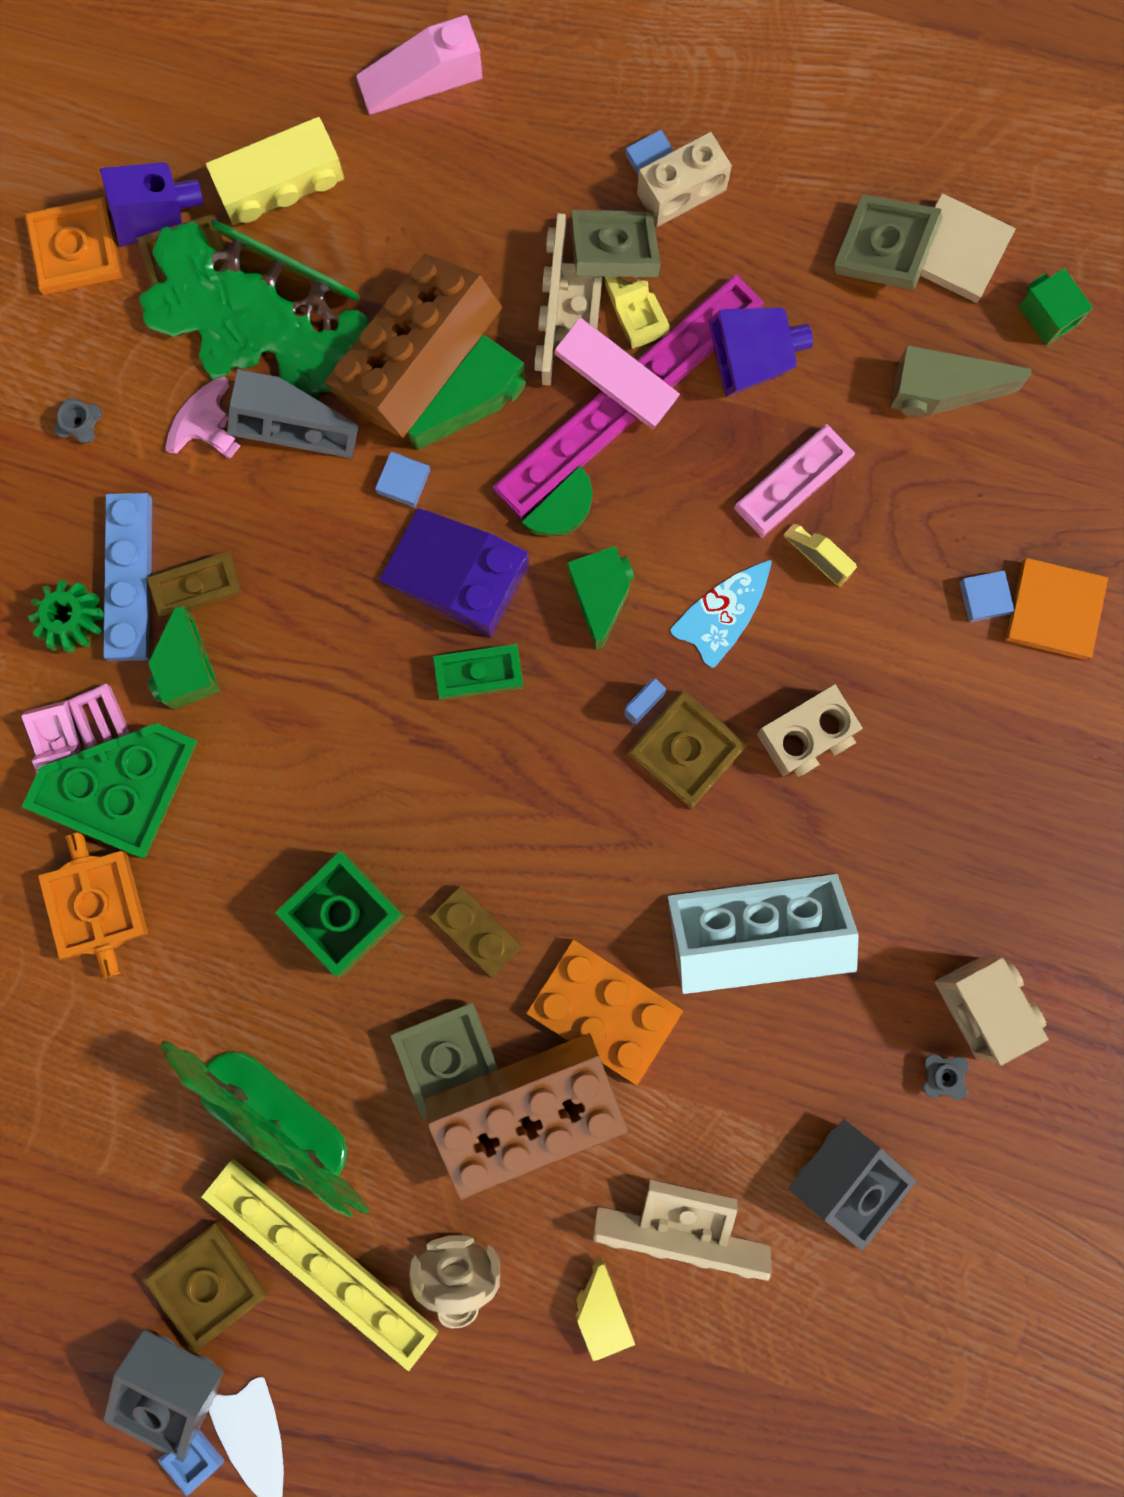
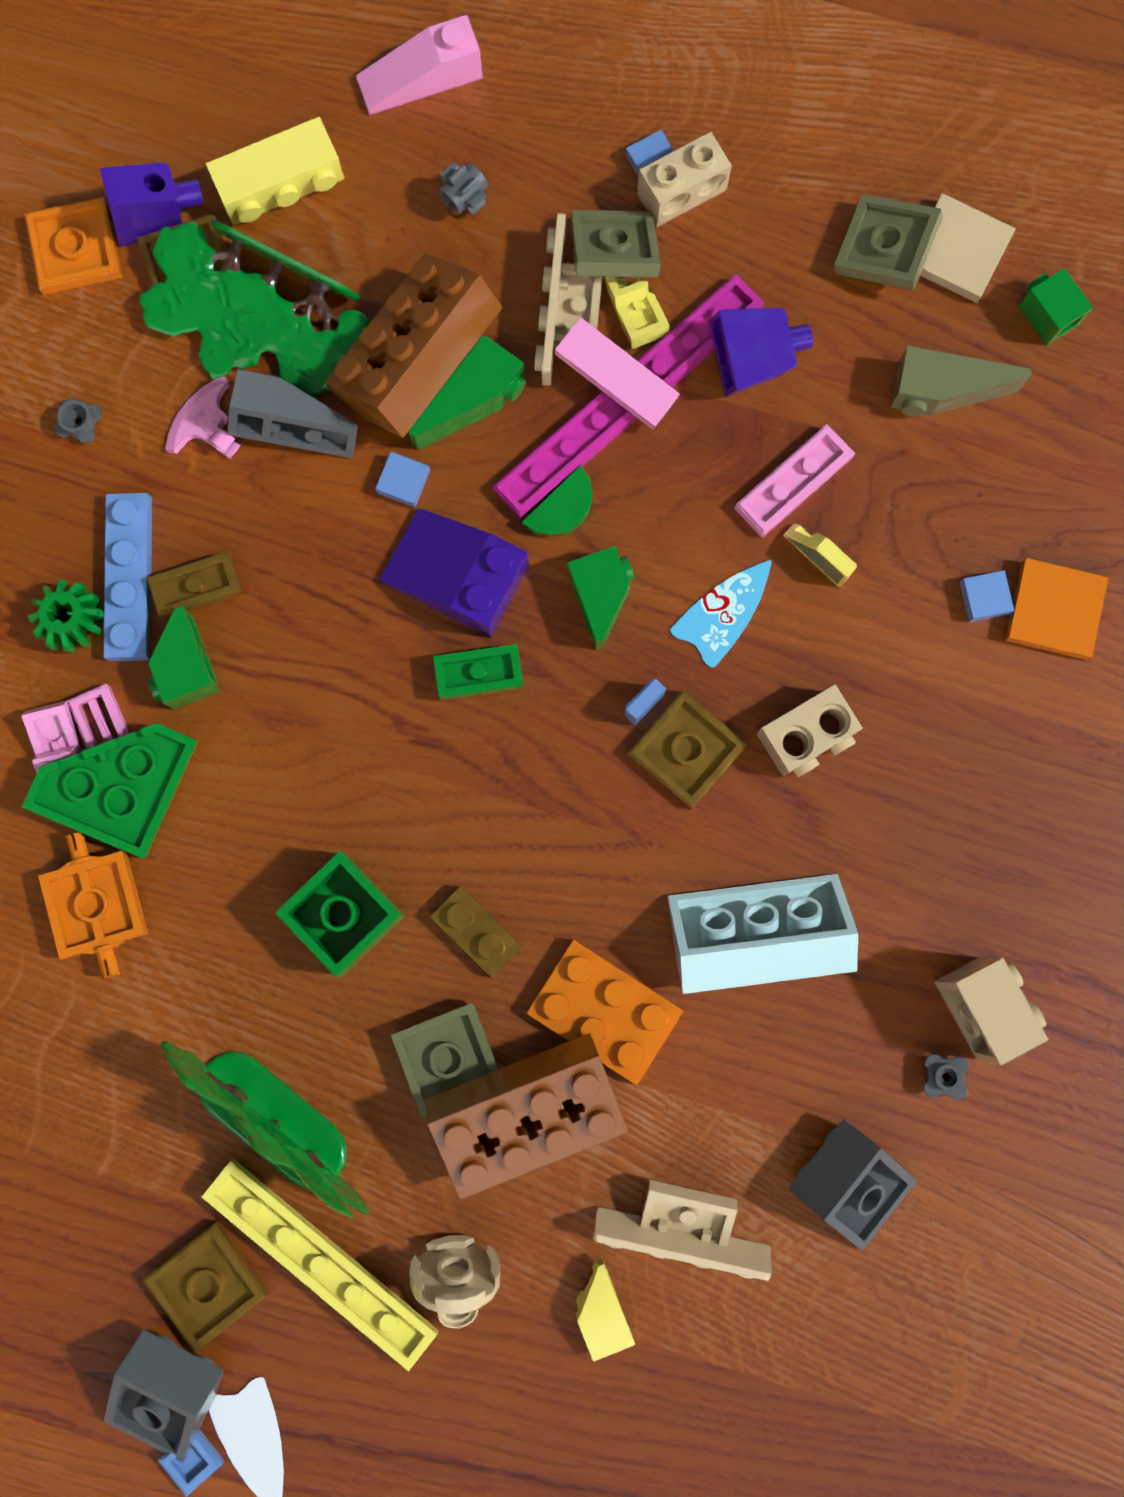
none -> dark grey gear [438,161,488,216]

